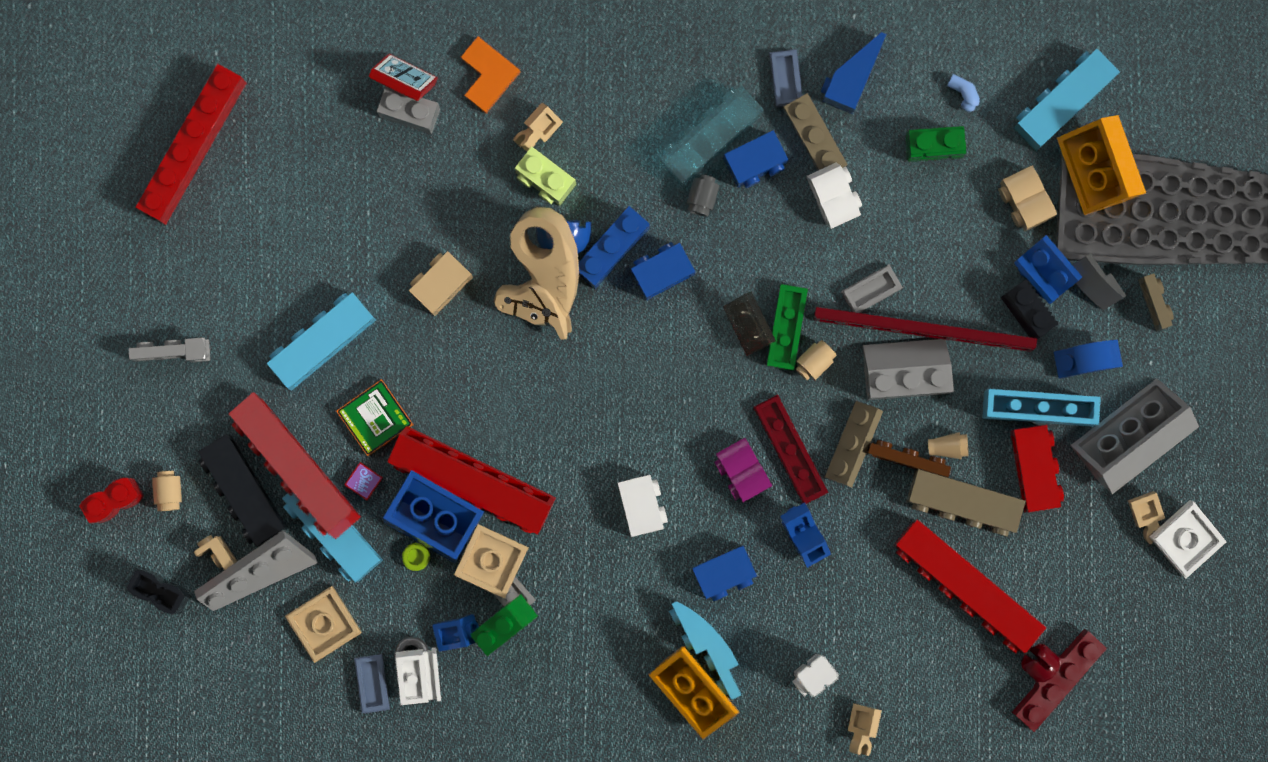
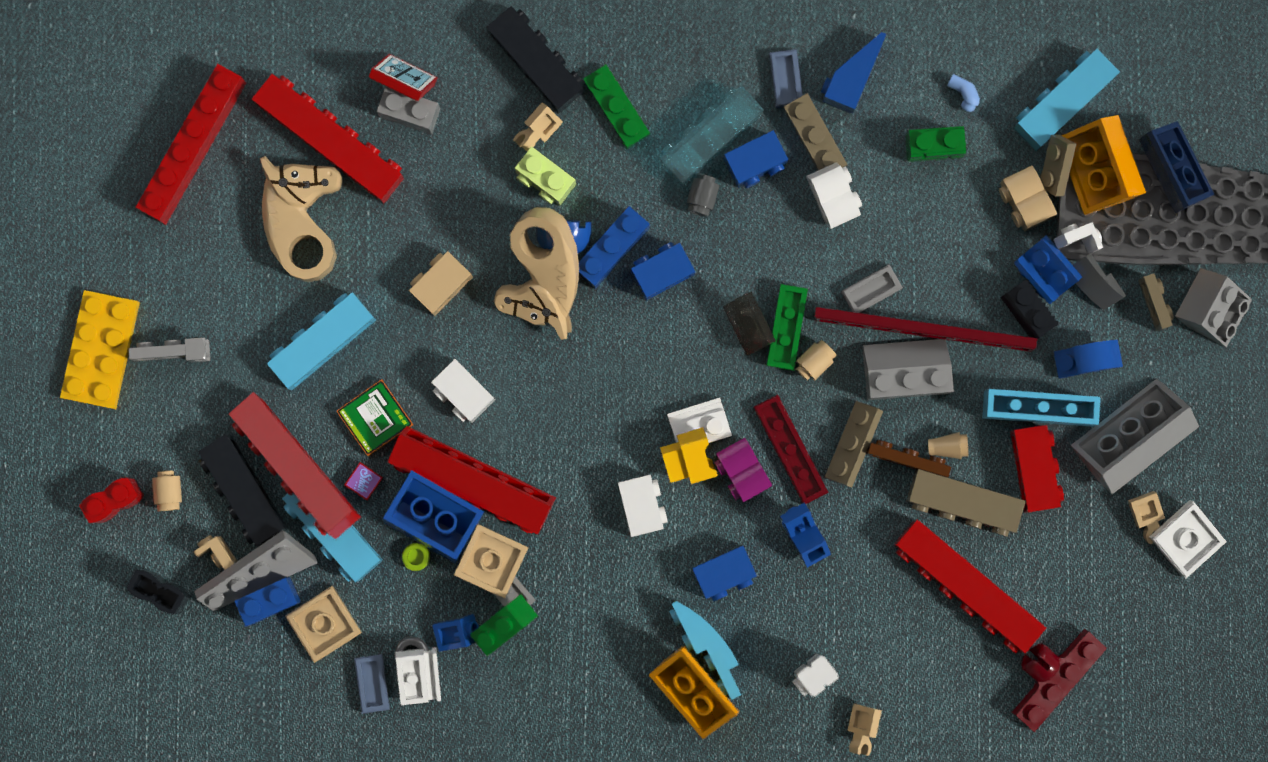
orange tile [461,37,521,114] -> none
none -> yellow plate [60,290,140,409]
none -> blue brick [235,577,301,626]
none -> red brick [252,74,404,204]
none -> tan animal [260,156,342,282]
none -> white brick [432,359,495,423]
none -> black brick [486,6,584,114]
none -> green plate [583,65,650,149]
none -> yellow piece [660,427,718,484]
none -> white plate [667,398,732,443]
none -> dark tan plate [1040,135,1076,196]
none -> white bracket [1054,222,1103,254]
none -> dark blue slope [1139,121,1214,214]
none -> light grey slope [1175,268,1252,347]

